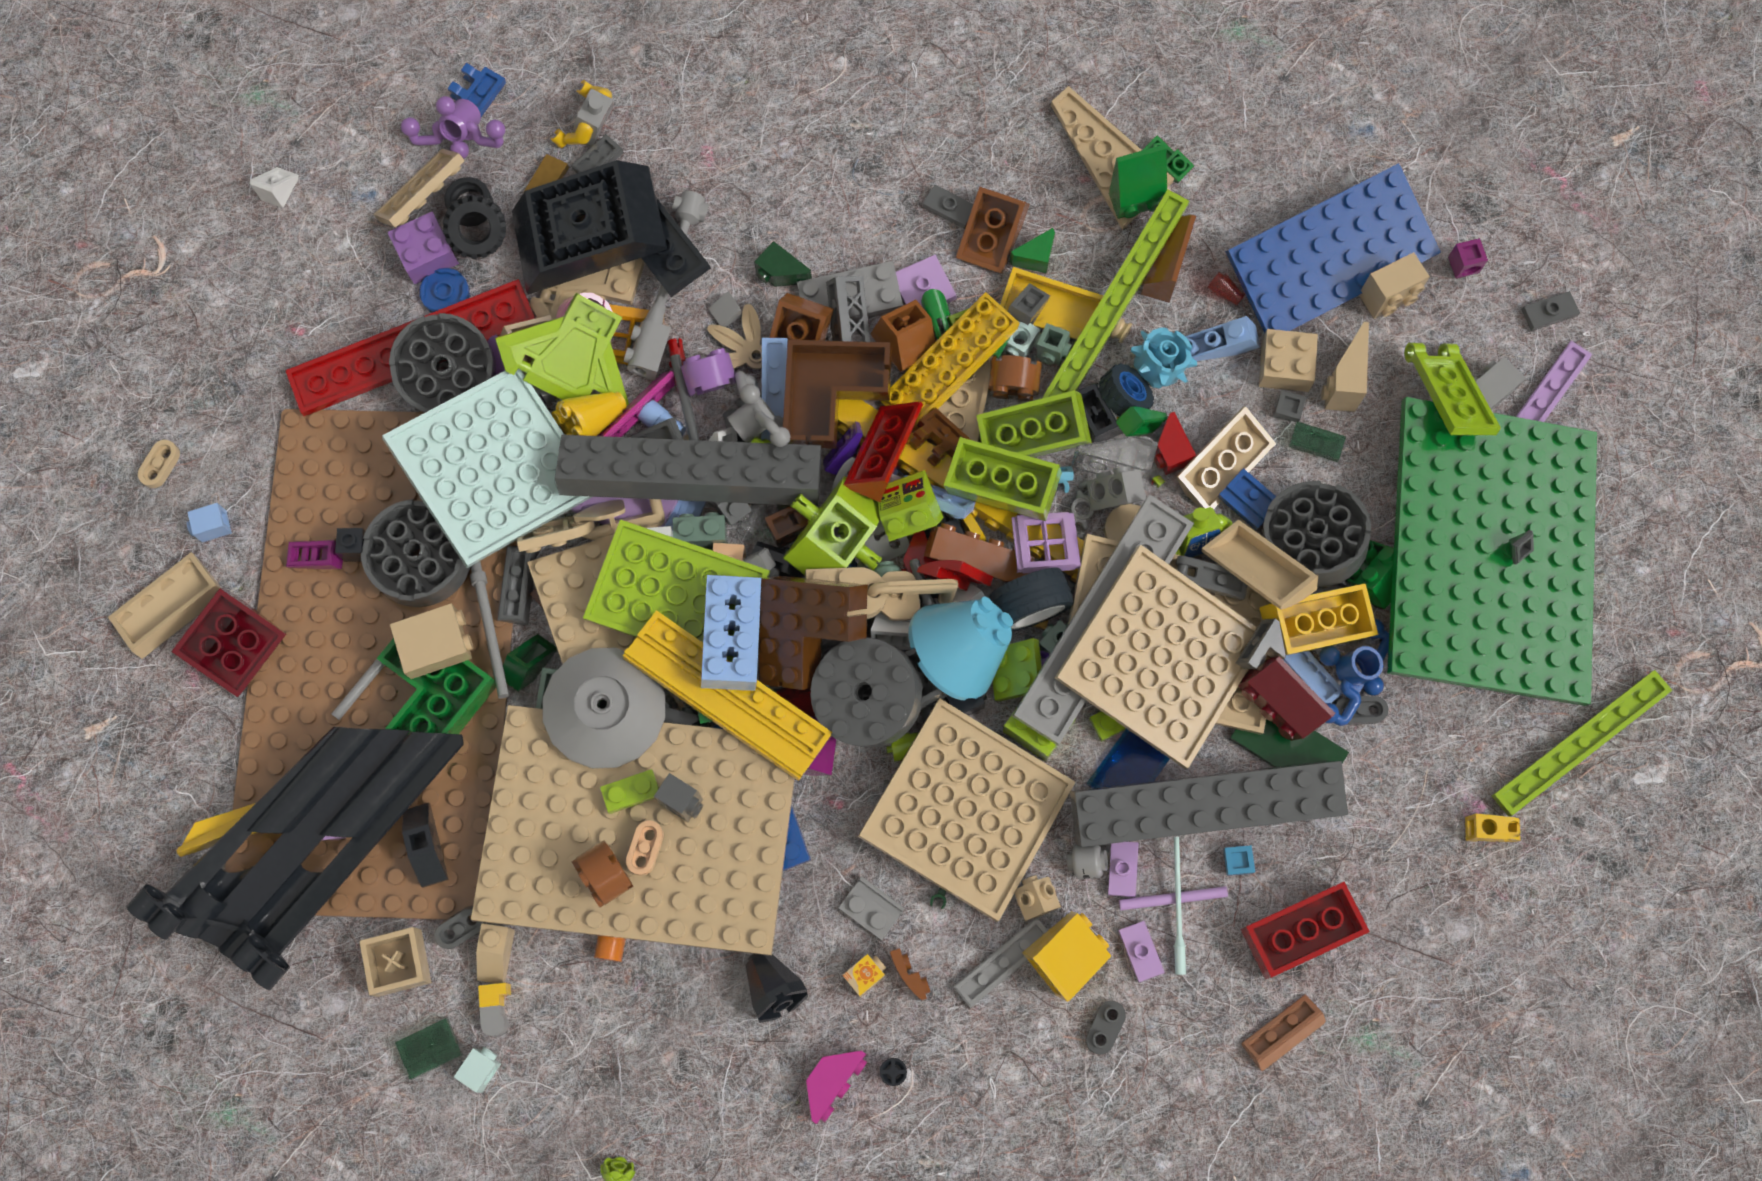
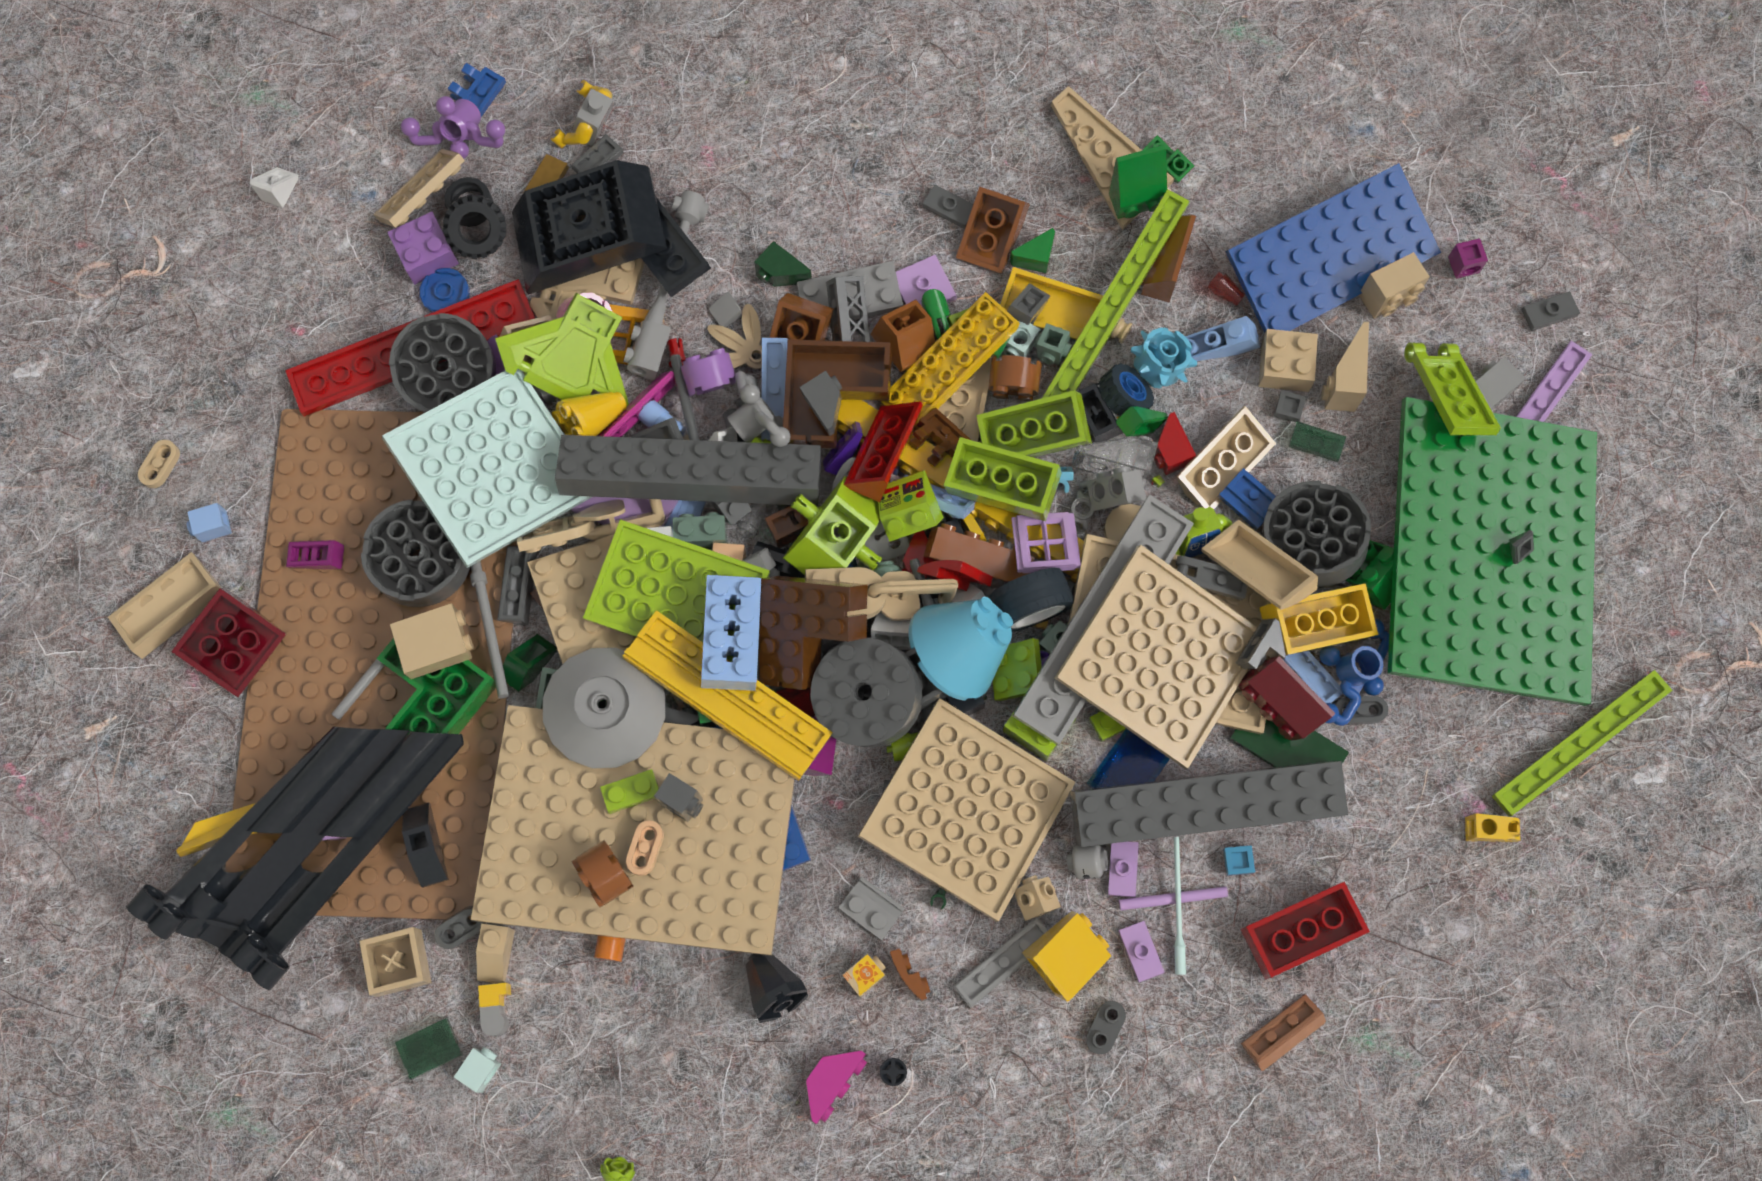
black brick [335,528,366,562] -> none
none -> dark grey slope [799,371,842,436]

